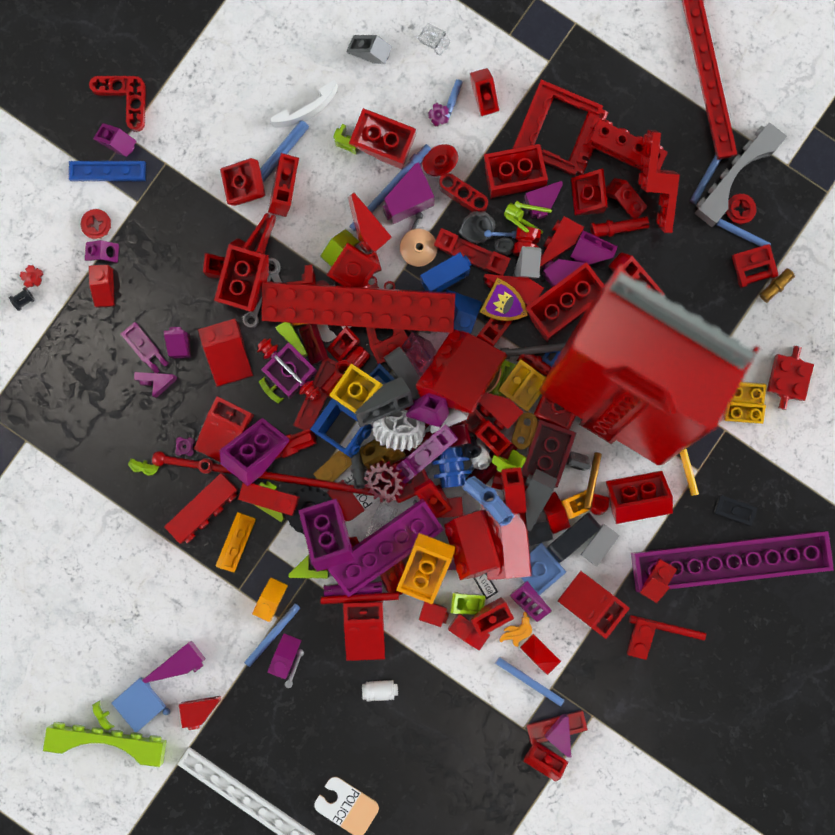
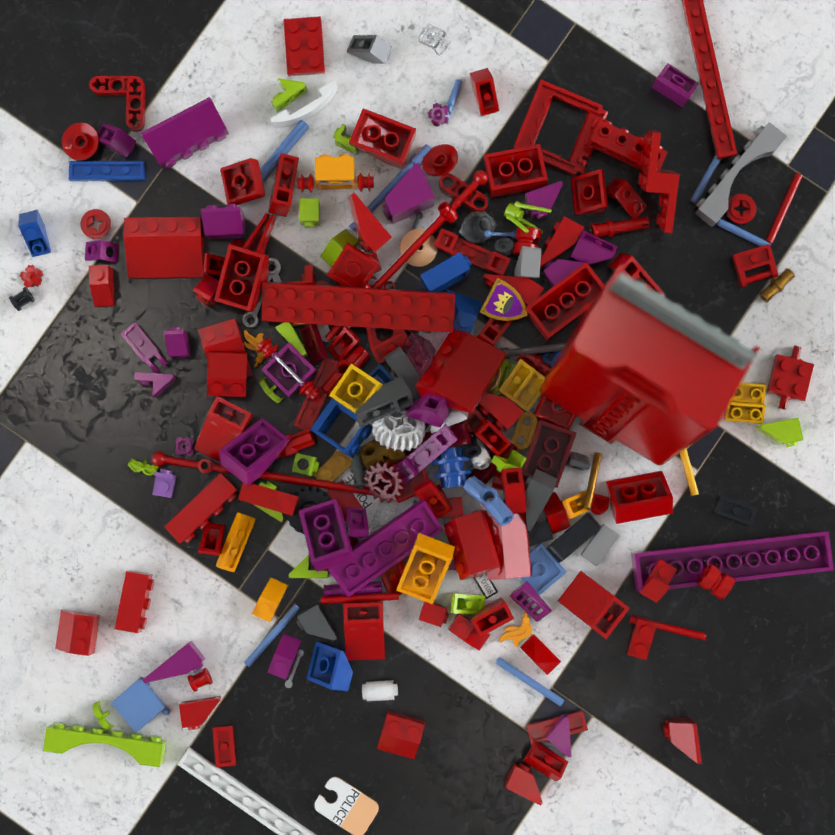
none -> blue slope [18,209,51,257]
none -> red slope [55,610,100,656]
none -> red dish [62,123,99,160]
none -> red brick [115,570,154,633]
none -> red slope [124,217,204,279]
none -> magenta slope [141,97,229,169]
none -> medium lavender bracket [152,469,177,498]
none -> red bush [188,668,213,692]
none -> red slope [192,274,219,306]
none -> red slope [198,523,226,556]
none -> magenta slope [201,204,246,240]
none -> red slope [207,351,247,397]
none -> red plate [212,725,236,767]
none -> light orange piece [244,330,264,368]
none -> lime slope [271,78,308,113]
none -> red plate [283,16,325,76]
none -> lime bracket [292,453,320,476]
none -> dark grey slope [296,603,338,640]
none -> light orange brick [297,154,374,193]
none -> lime brick [299,198,320,228]
none -> blue slope [307,641,353,691]
none -> red bar [325,170,488,341]
none -> magenta slope [346,507,369,538]
none -> red slope [377,711,425,759]
none -> red slope [504,762,542,806]
none -> magenta slope [652,63,699,108]
none -> slope [663,717,702,764]
none -> red wheel [697,563,735,600]
none -> lime slope [756,418,803,447]
none -> red bar [765,173,802,244]

